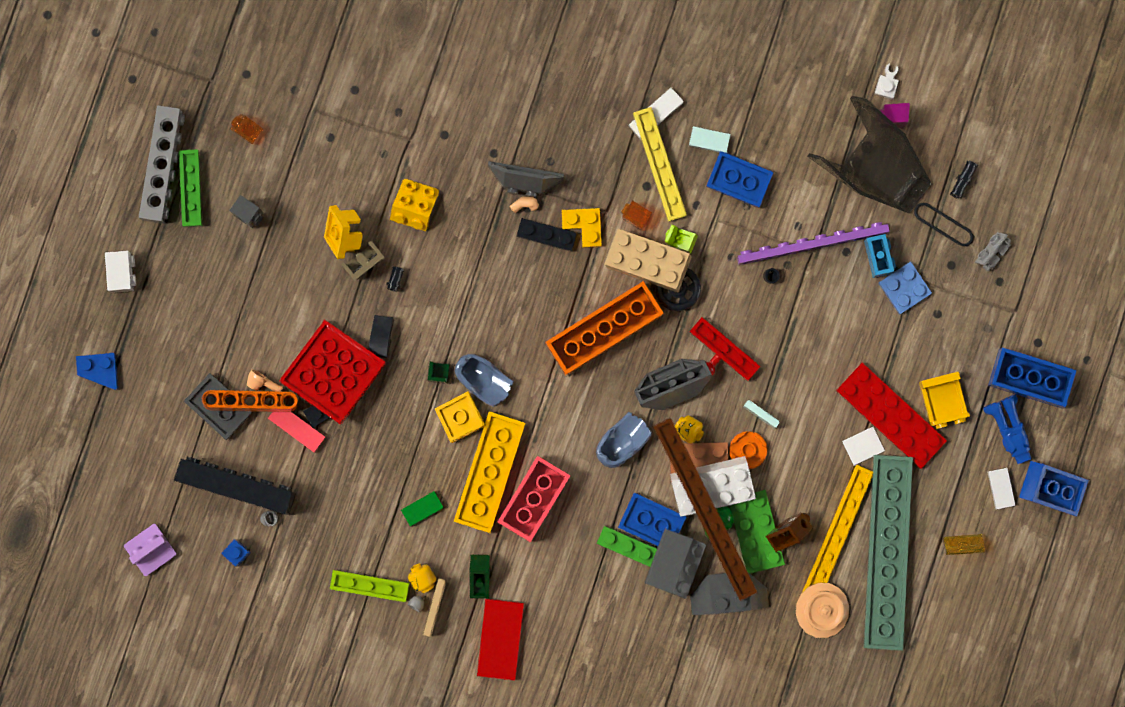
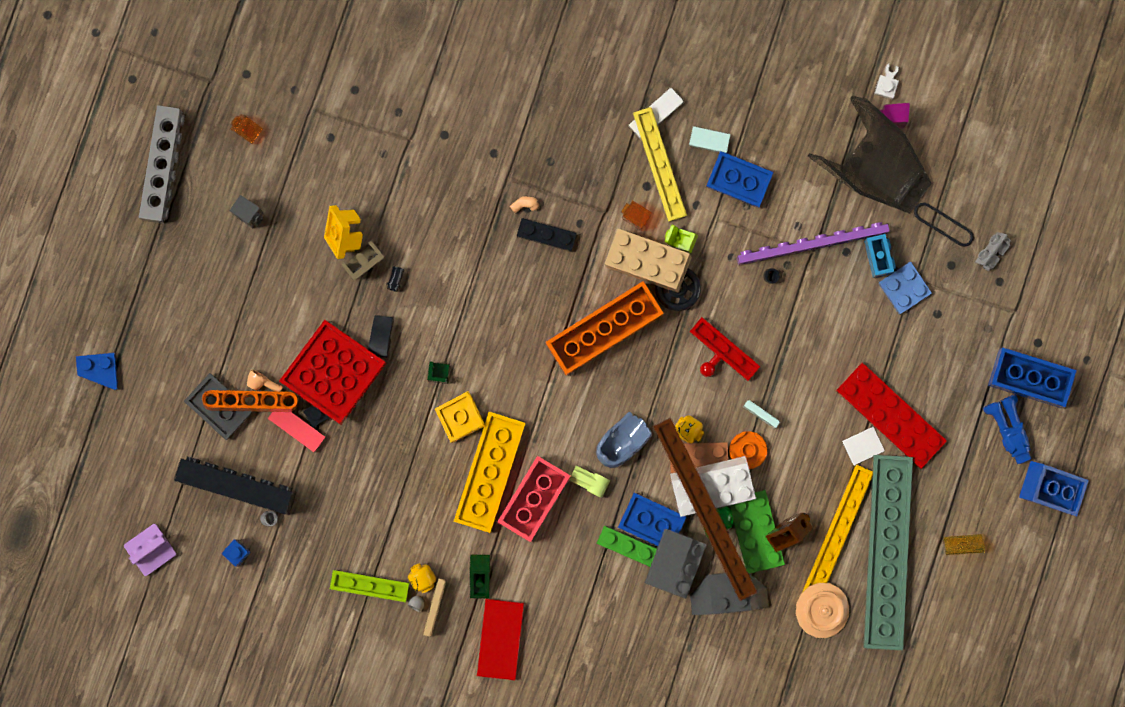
white brick [105,251,136,293] -> none
bright green plate [179,150,202,227] -> none
yellow bracket [390,179,439,232] -> none
green tile [401,491,444,527] -> none
sand blue hair [455,354,514,407] -> none
dark grey wedge [488,161,564,198] -> none
yellow plate [562,208,602,248] -> none
dark grey wedge [634,359,712,410] -> none
yellow panel [919,372,970,429] -> none
black pin [950,160,978,199] -> none
white tile [988,468,1015,509] -> none
none -> yellowish green piece [569,466,610,498]

